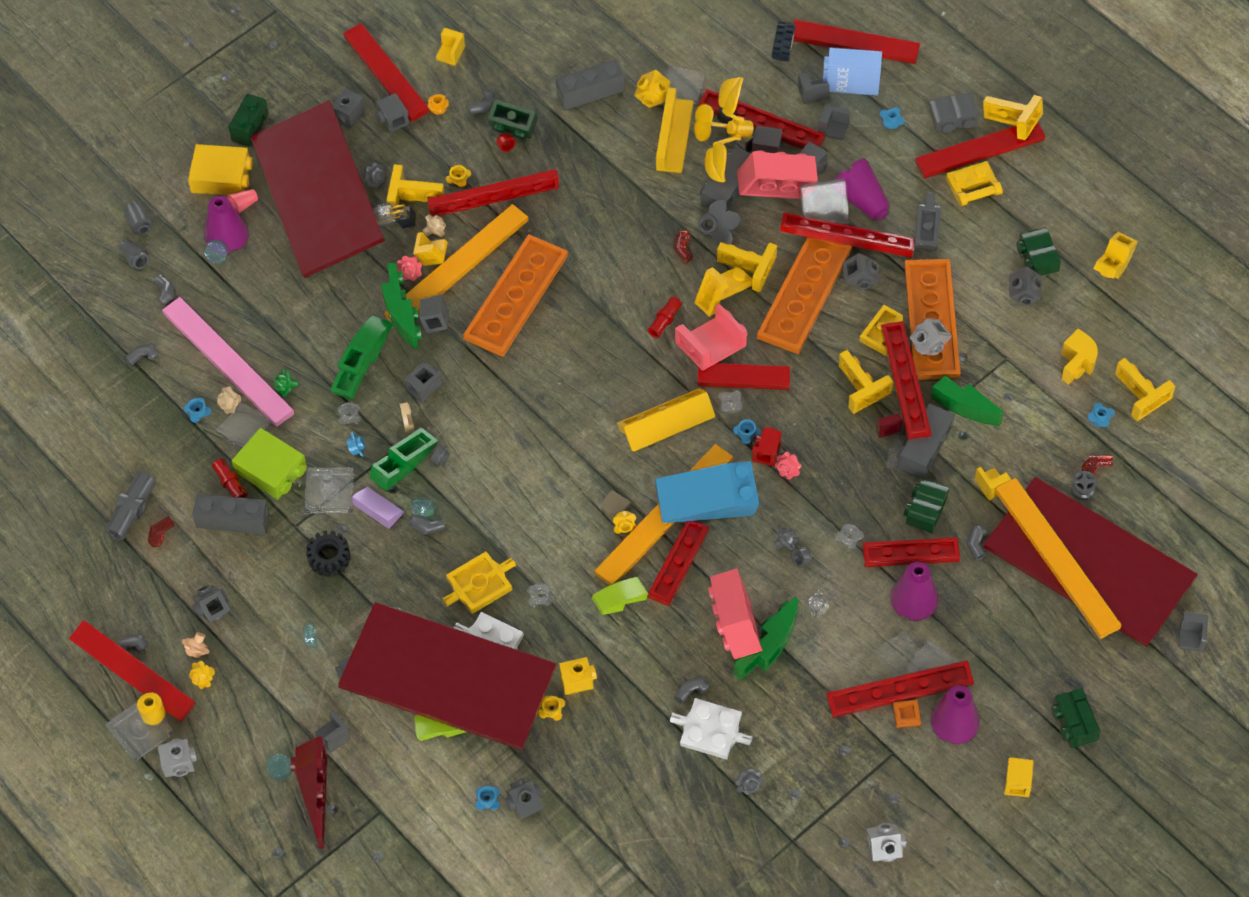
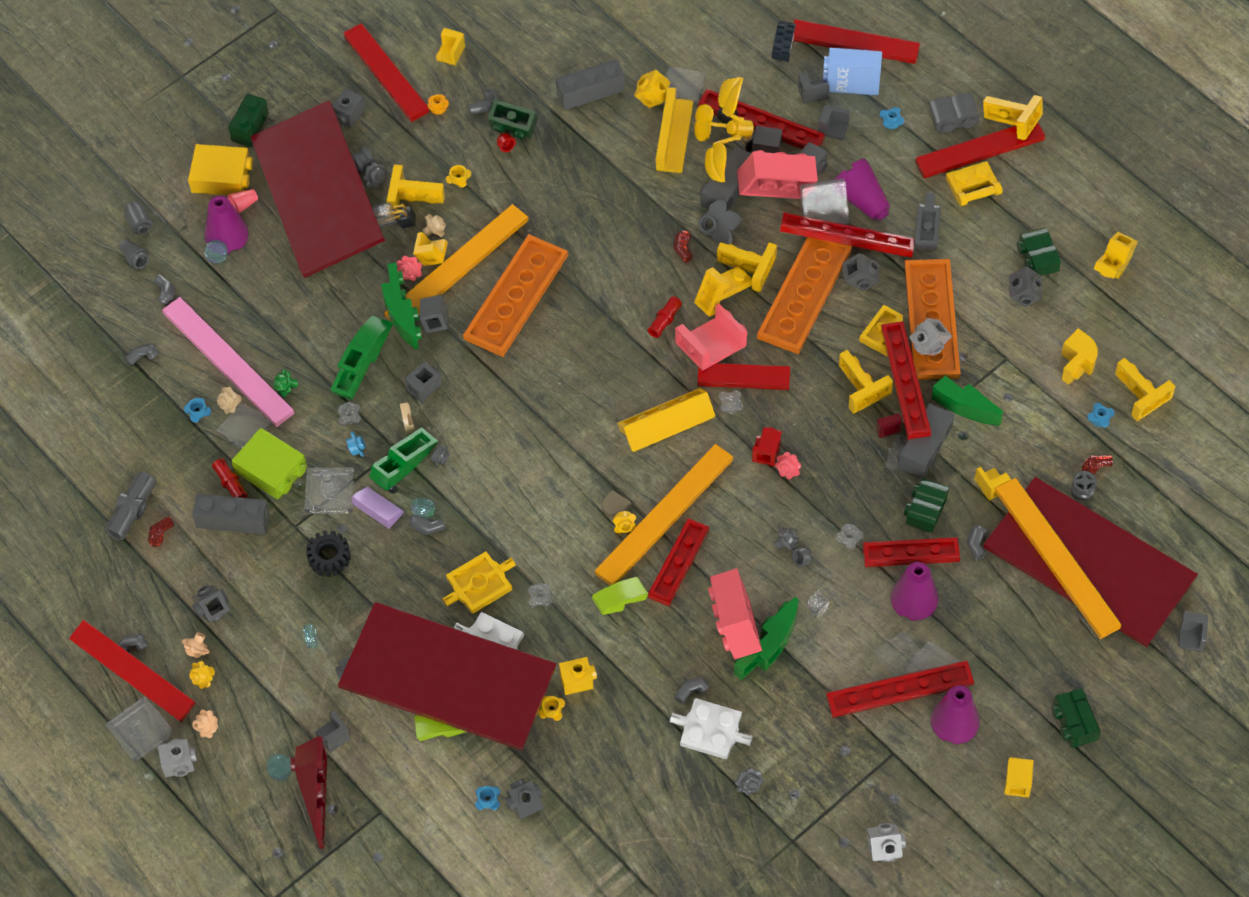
yellow brick [137,693,165,725] -> none
dark grey brick [375,93,409,133] -> none
red tile [427,169,559,216] -> none
dark azure slope [655,461,759,523] -> none
dark azure plate [733,419,761,444] -> none
orange tile [893,700,921,728] -> none
none -> light nougat plant [192,709,218,738]
none -> dark grey wheel [351,146,375,174]

